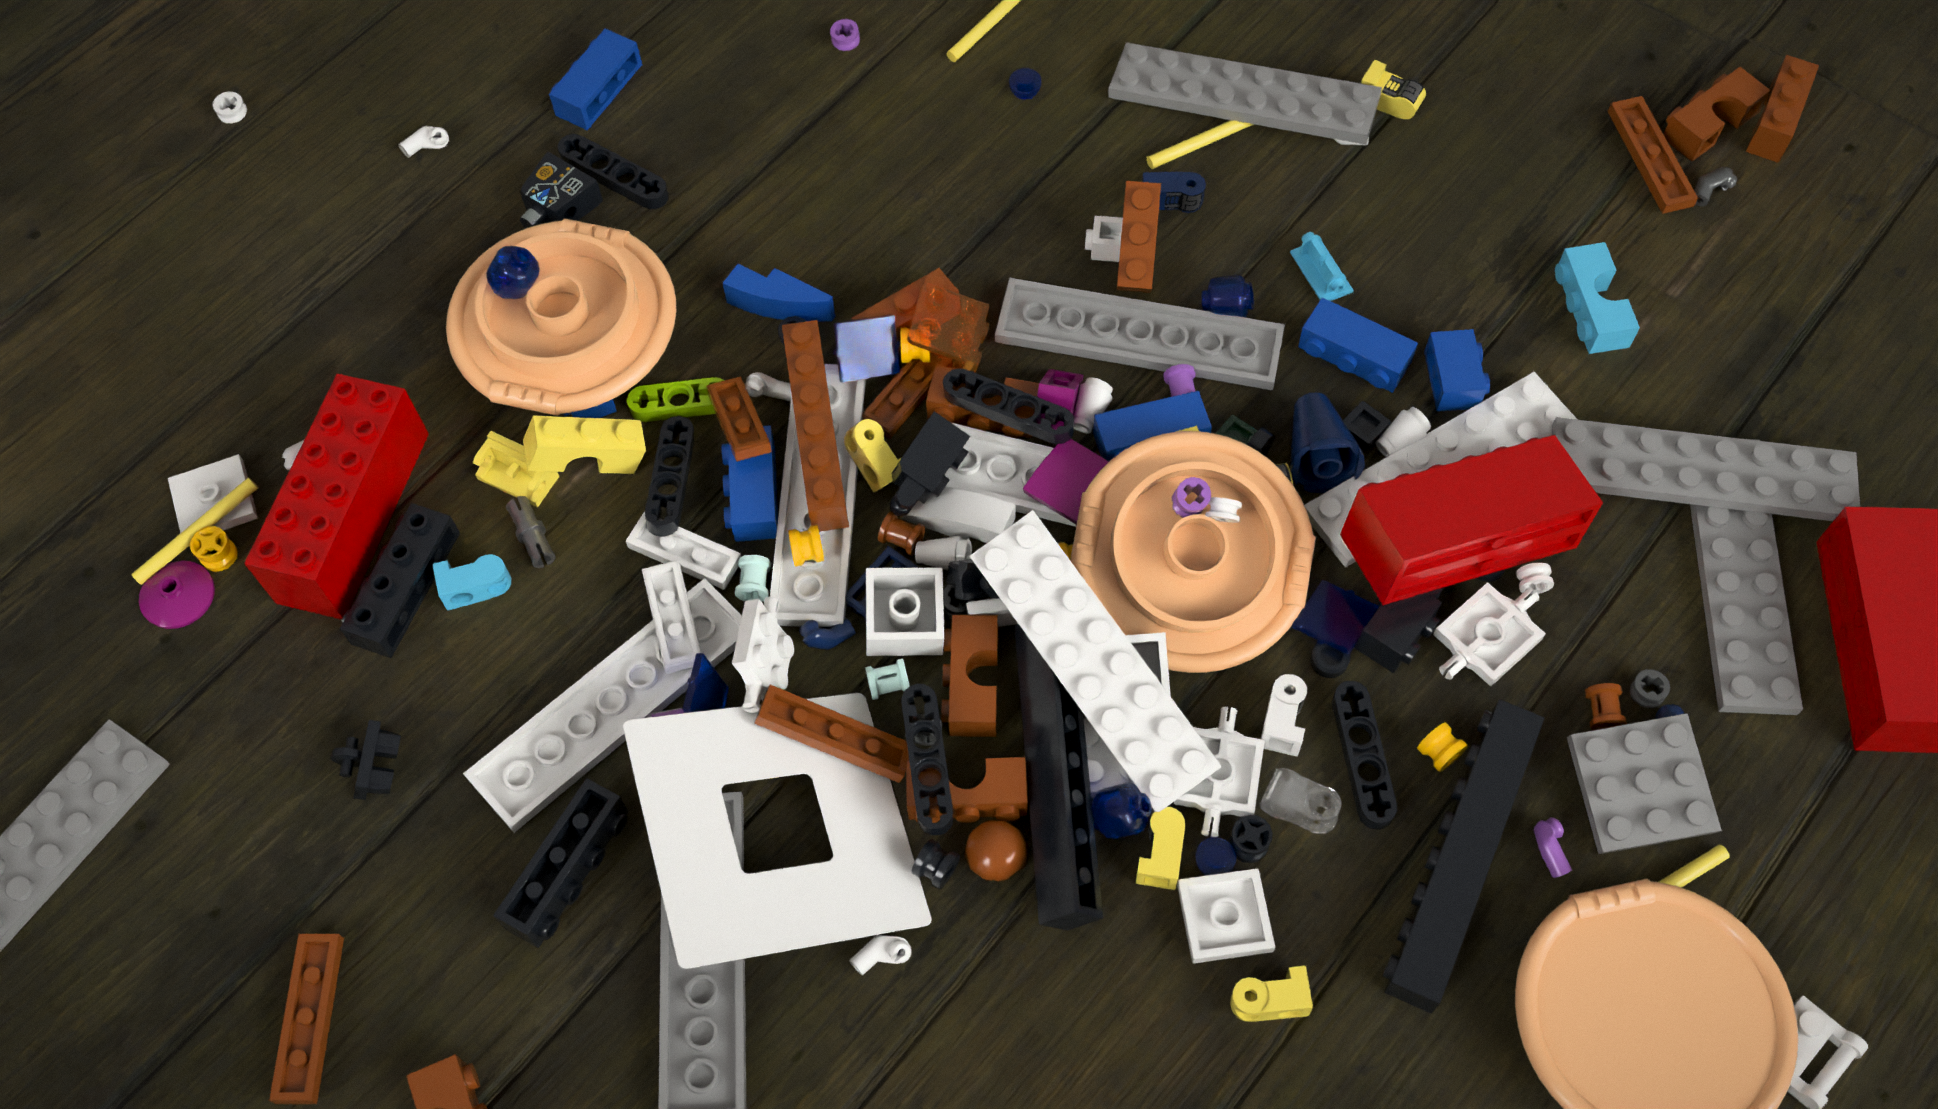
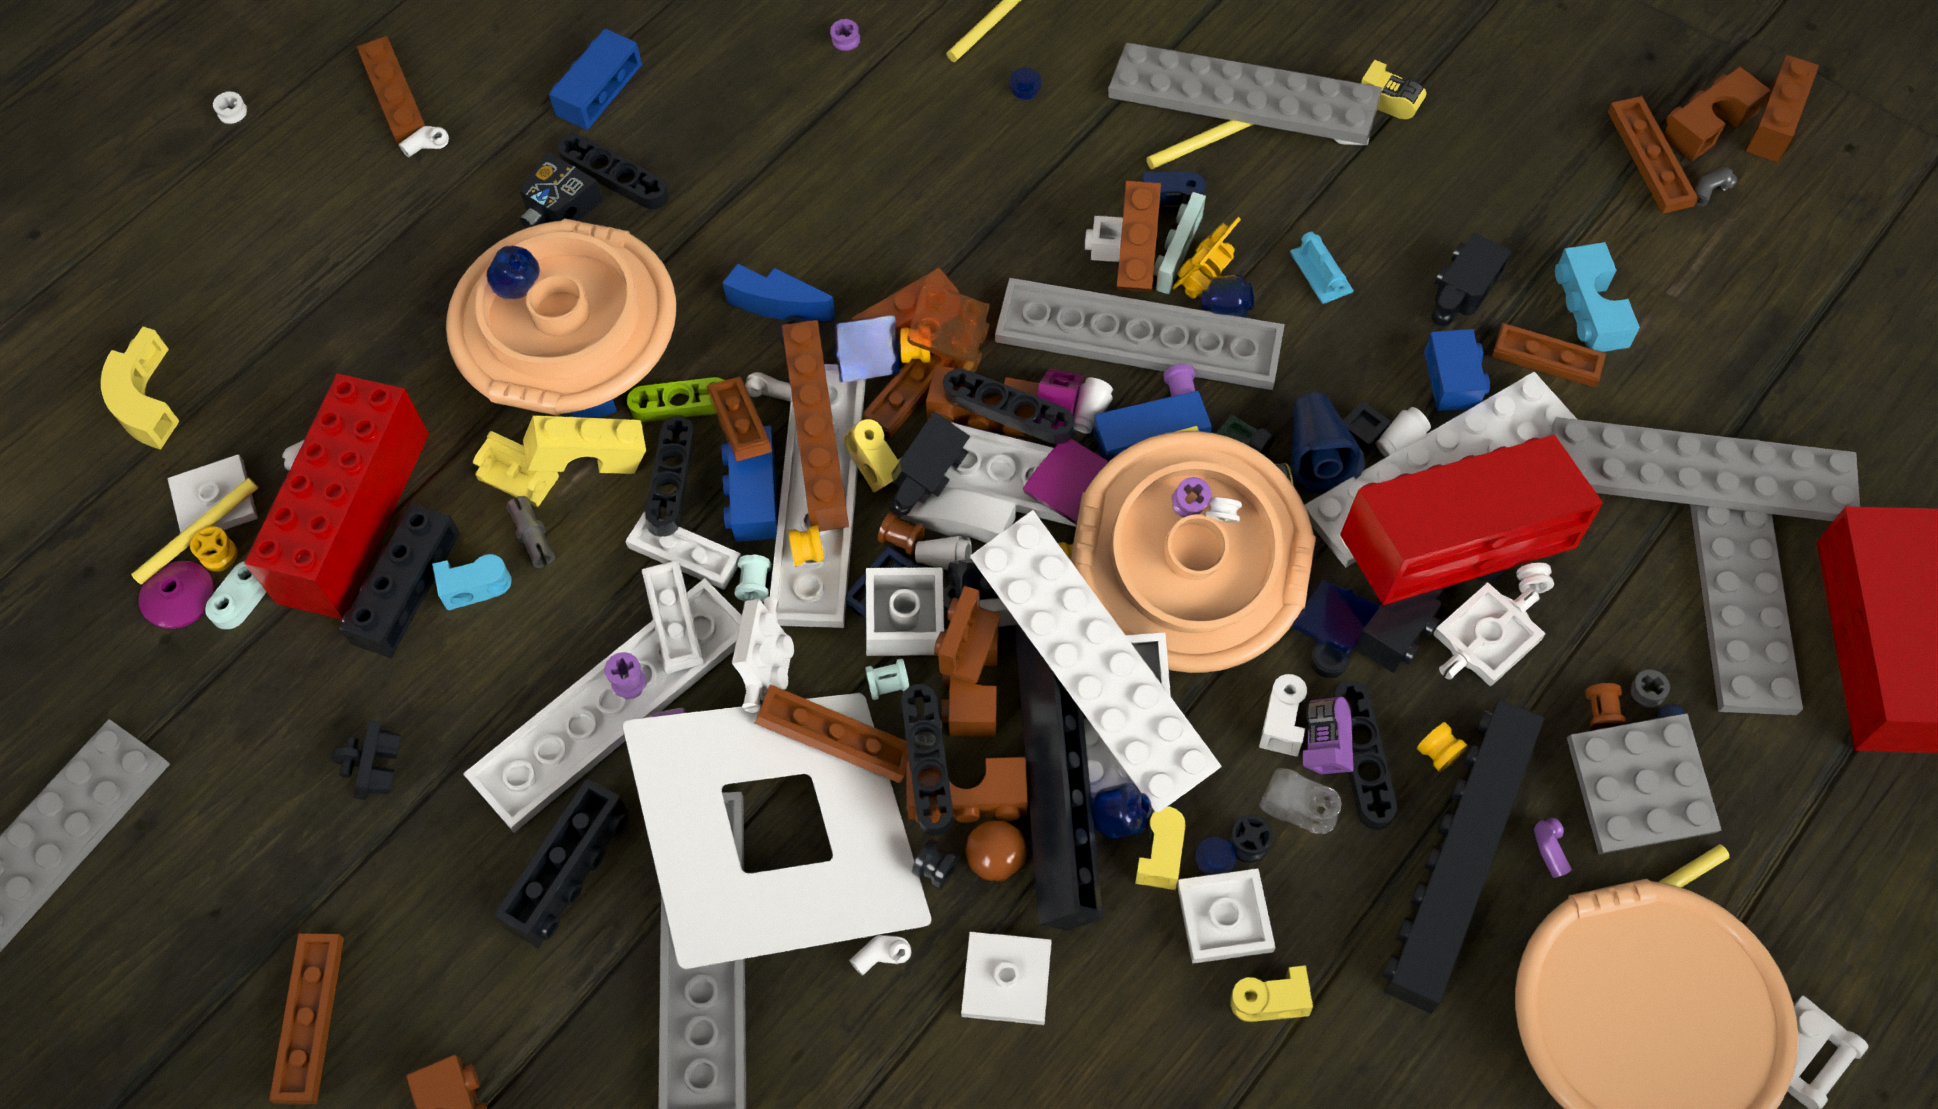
clear blue piece [682,653,729,713] -> none
dark blue arm [799,618,856,650] -> none
white plate [1174,706,1265,837] -> none
blue brick [1298,297,1418,393] -> none
none -> light yellow arch [101,326,179,450]
none -> light aqua plate [205,561,266,629]
none -> dark orange plate [356,36,425,145]
none -> medium lavender bush [605,652,646,700]
none -> dark orange bracket [934,586,1001,683]
none -> white plate [961,932,1051,1025]
none -> light aqua plate [1153,192,1206,294]
none -> yellow hinge [1171,217,1241,299]
none -> medium lavender leg [1303,697,1353,774]
none -> black hinge [1431,232,1511,327]
none -> dark orange tile [1491,323,1607,388]

